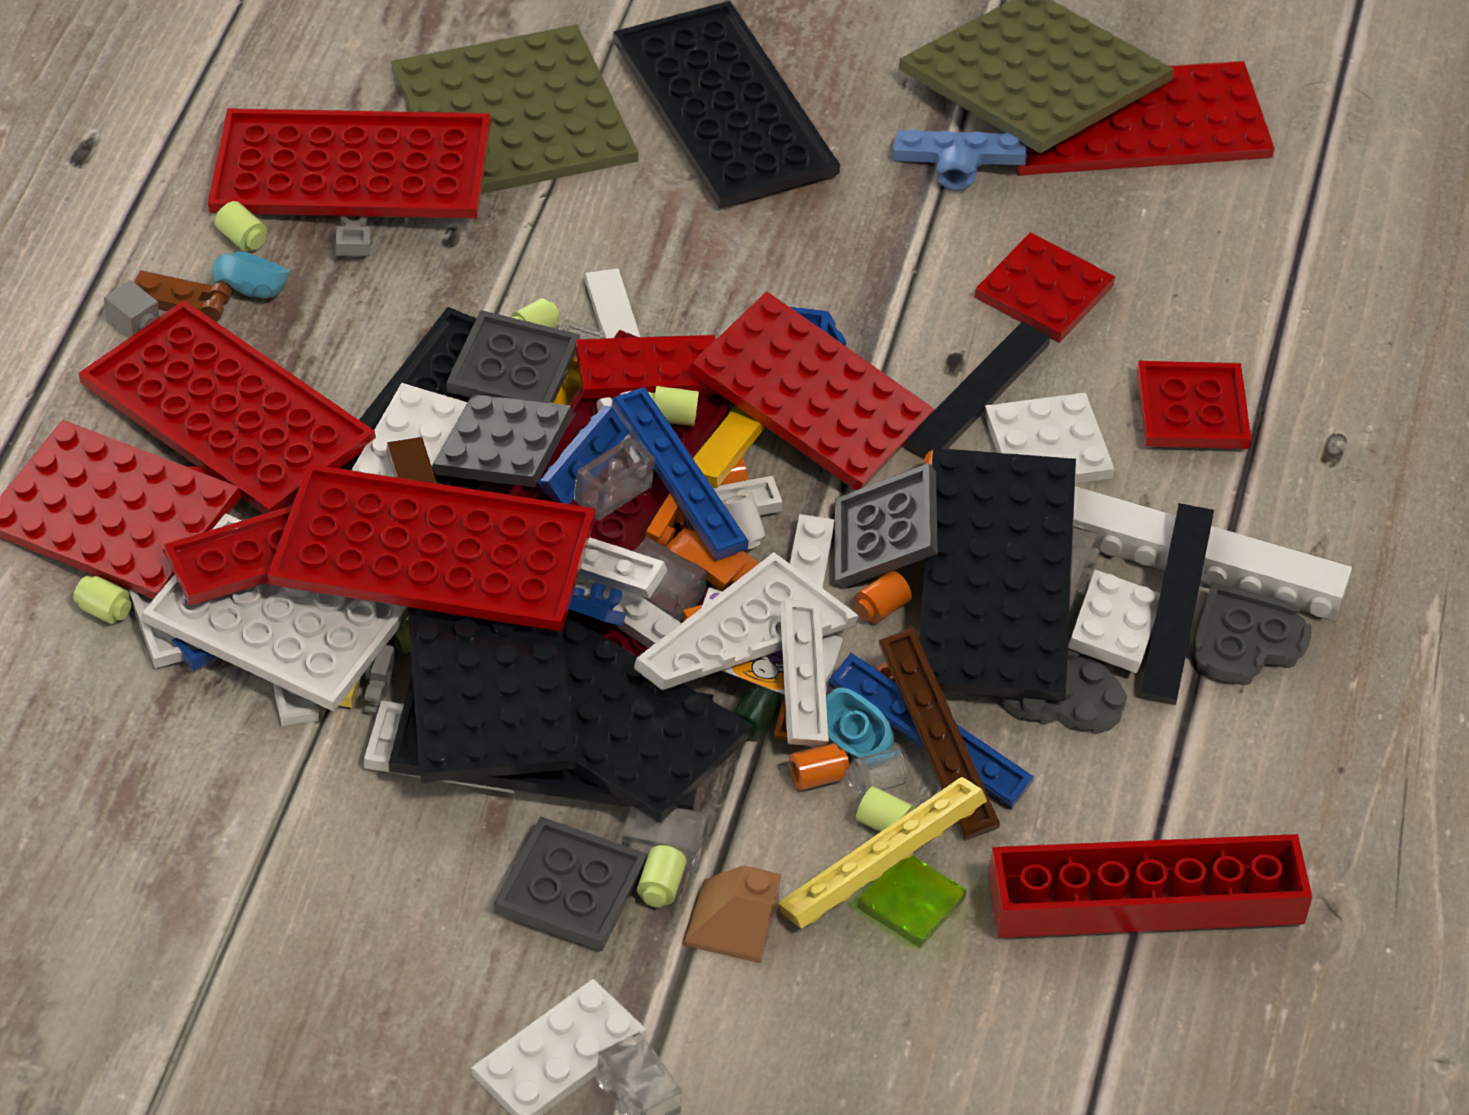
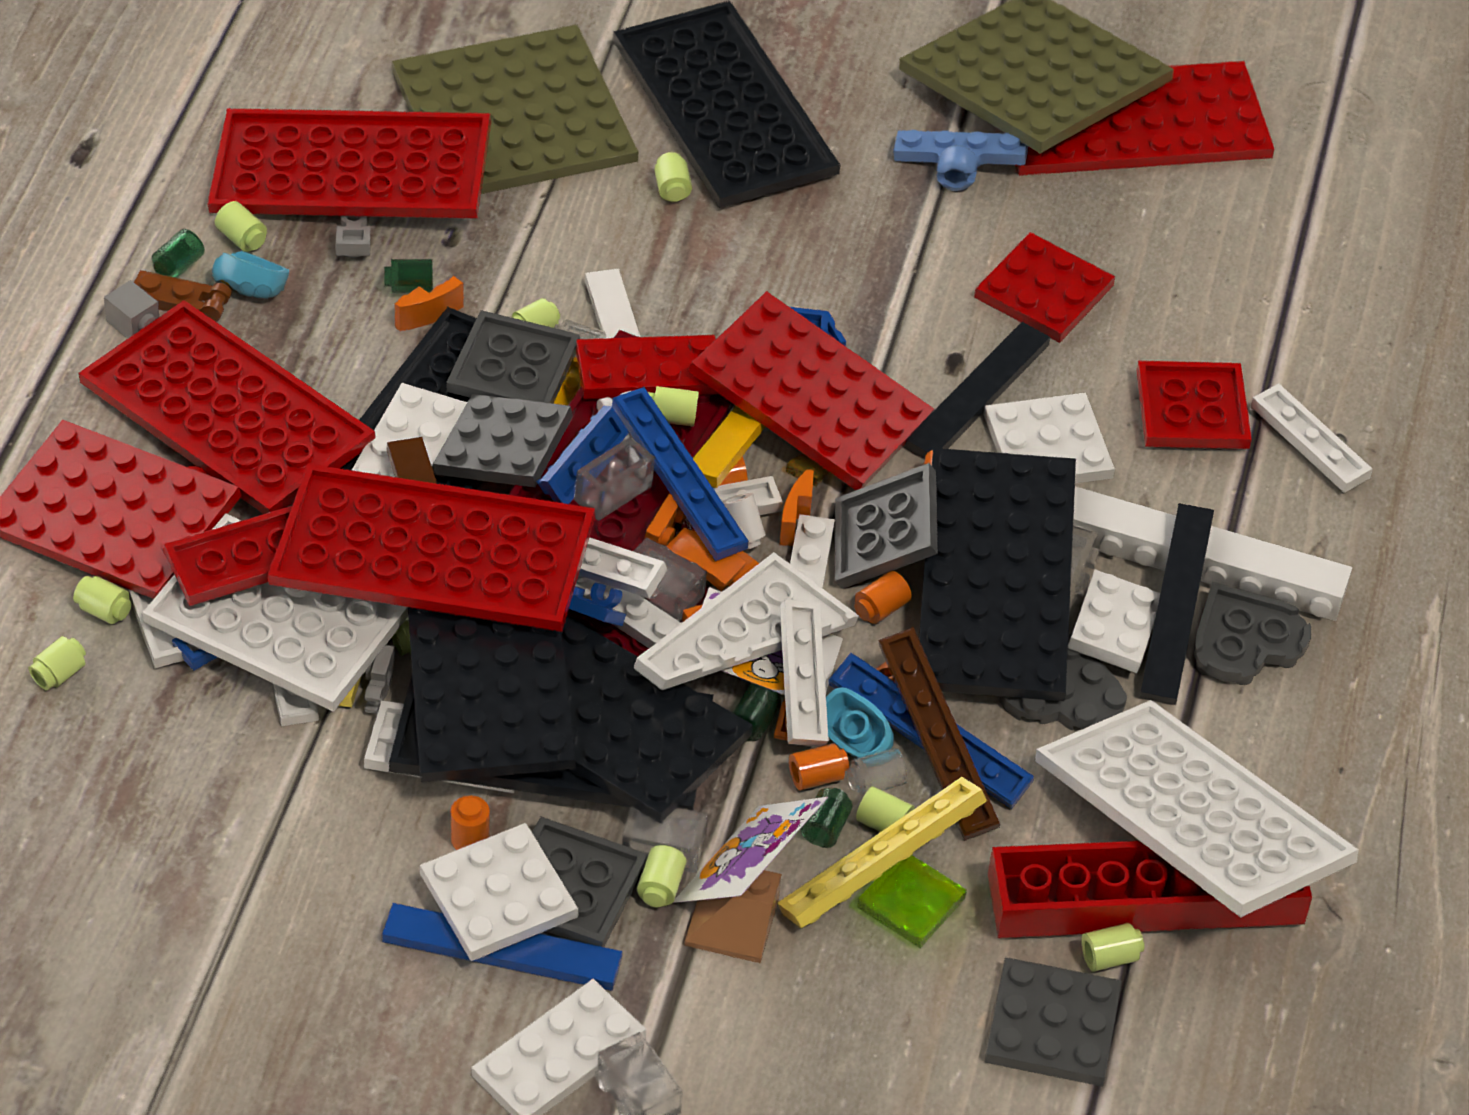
none -> yellowish green brick [28,636,86,690]
none -> clear green brick [152,229,205,278]
none -> blue tile [382,903,622,991]
none -> clear green brick [384,259,433,293]
none -> orange slope [395,276,464,331]
none -> white plate [420,823,578,961]
none -> orange brick [451,795,490,850]
none -> yellowish green brick [654,152,692,202]
none -> sticker [673,797,828,903]
none -> orange slope [779,469,814,546]
none -> clear yellow tile [786,454,829,487]
none -> clear green brick [801,787,853,848]
none -> dark grey plate [985,957,1122,1087]
none -> white plate [1035,700,1359,917]
none -> yellowish green brick [1081,923,1144,972]
none -> white plate [1251,383,1373,493]

